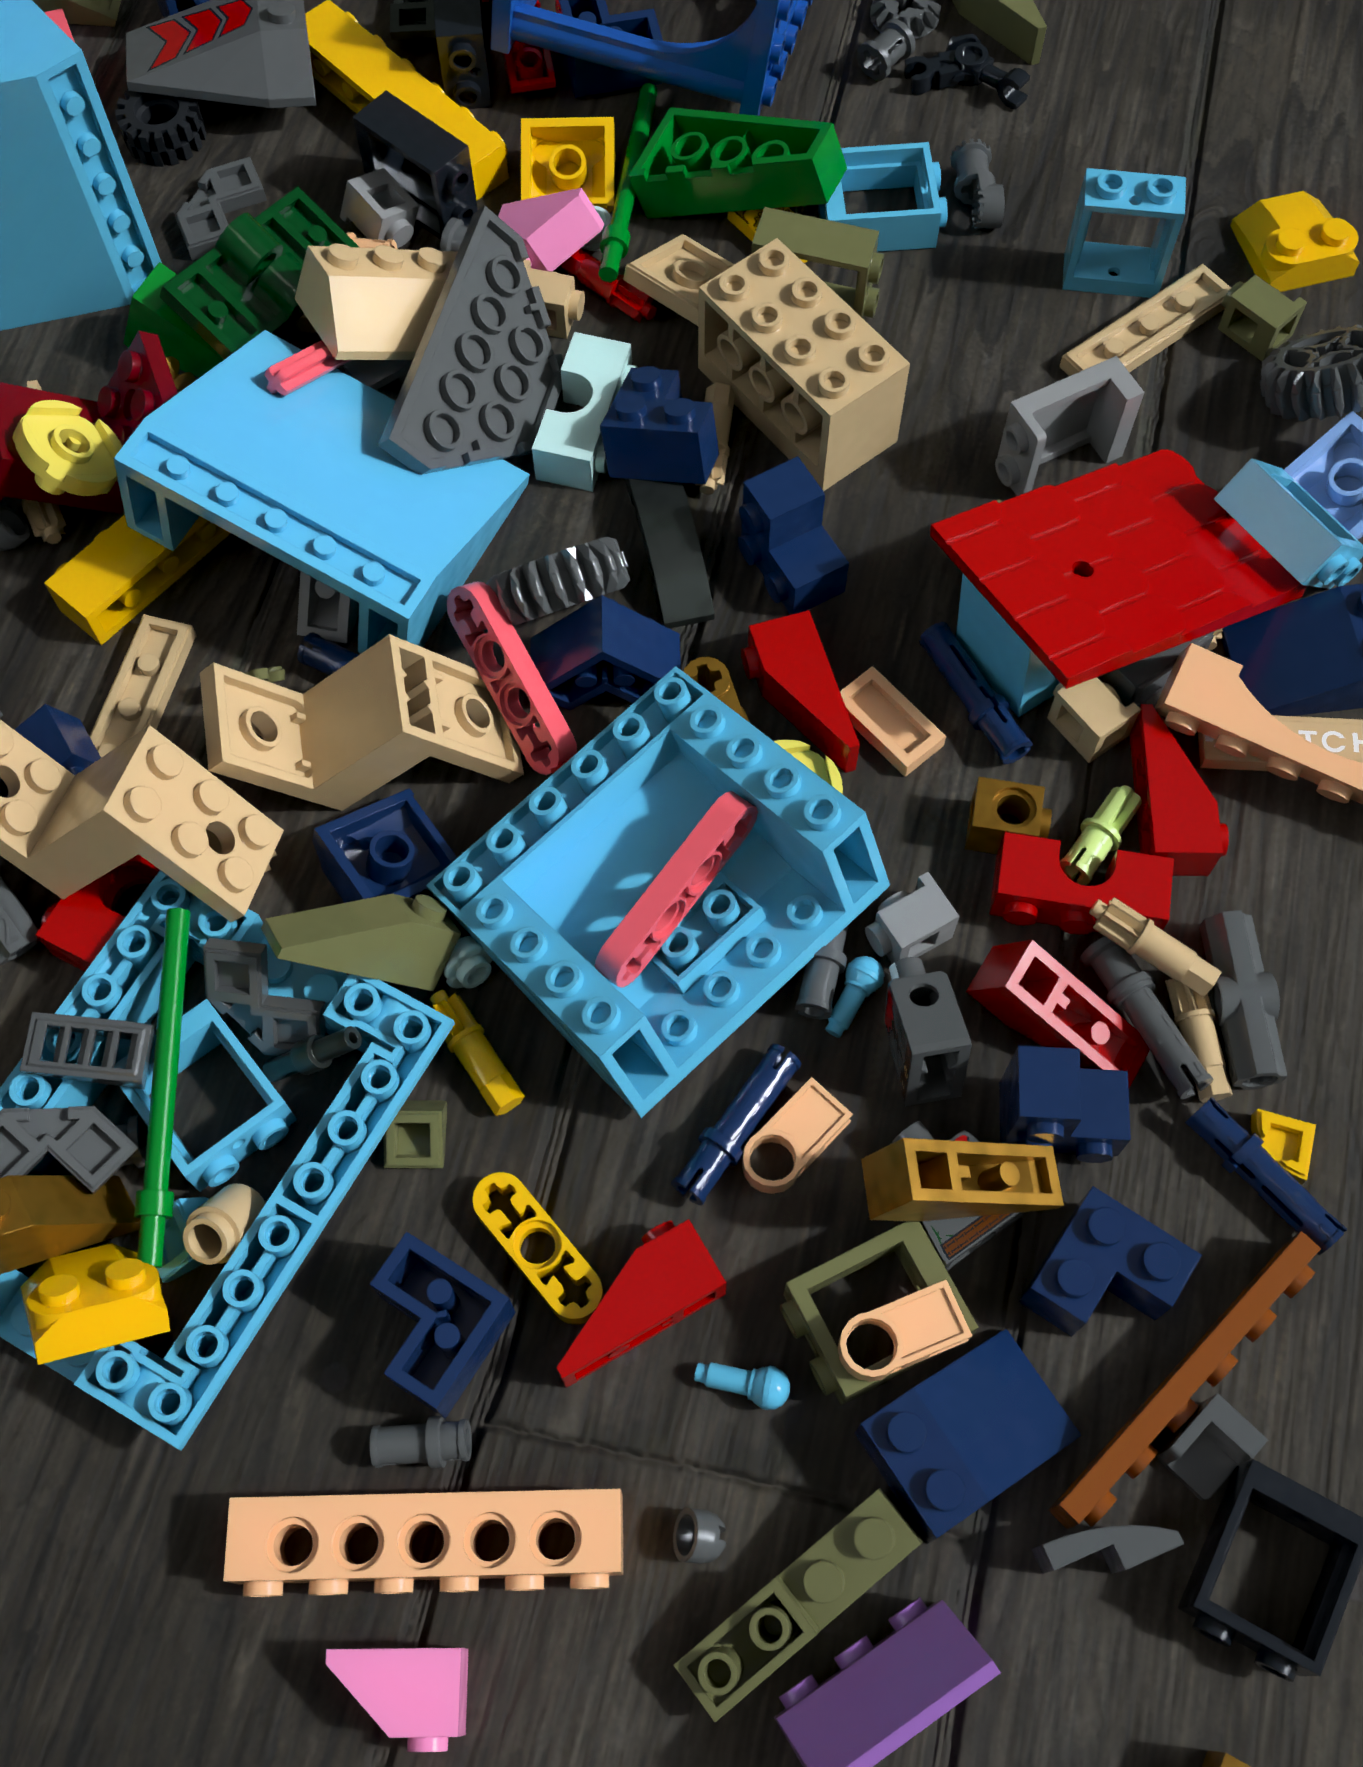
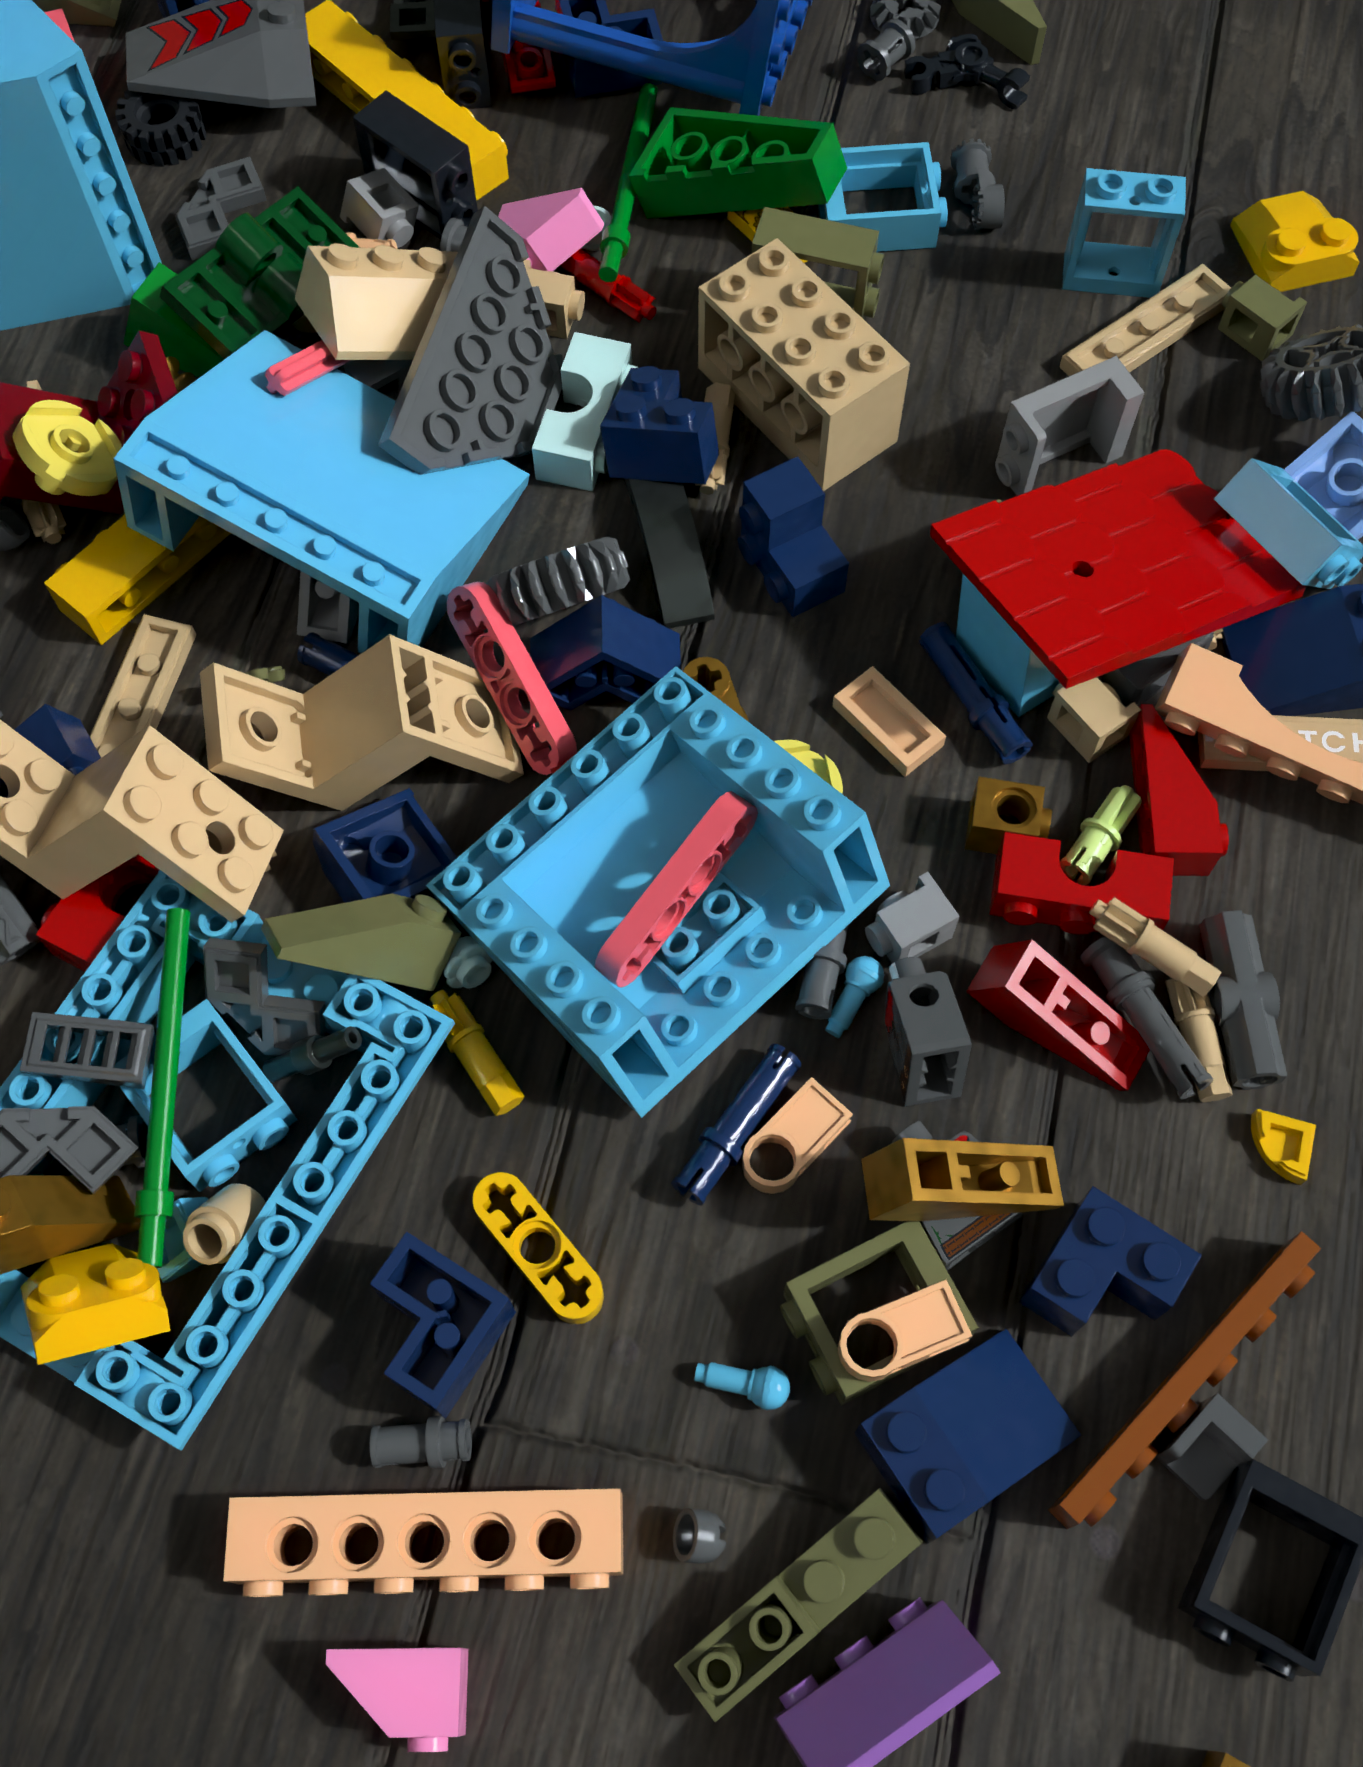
olive slope [383,1100,447,1168] -> none
yellow slope [521,117,616,212] -> none
red slope [556,1219,727,1388] -> none
tan tile [623,234,734,326] -> none
red slope [741,610,860,773] -> none
dark blue brick [999,1045,1131,1163] -> none
dark grey slope [1031,1525,1184,1574] -> none
dark blue pin [1185,1097,1347,1255] -> none

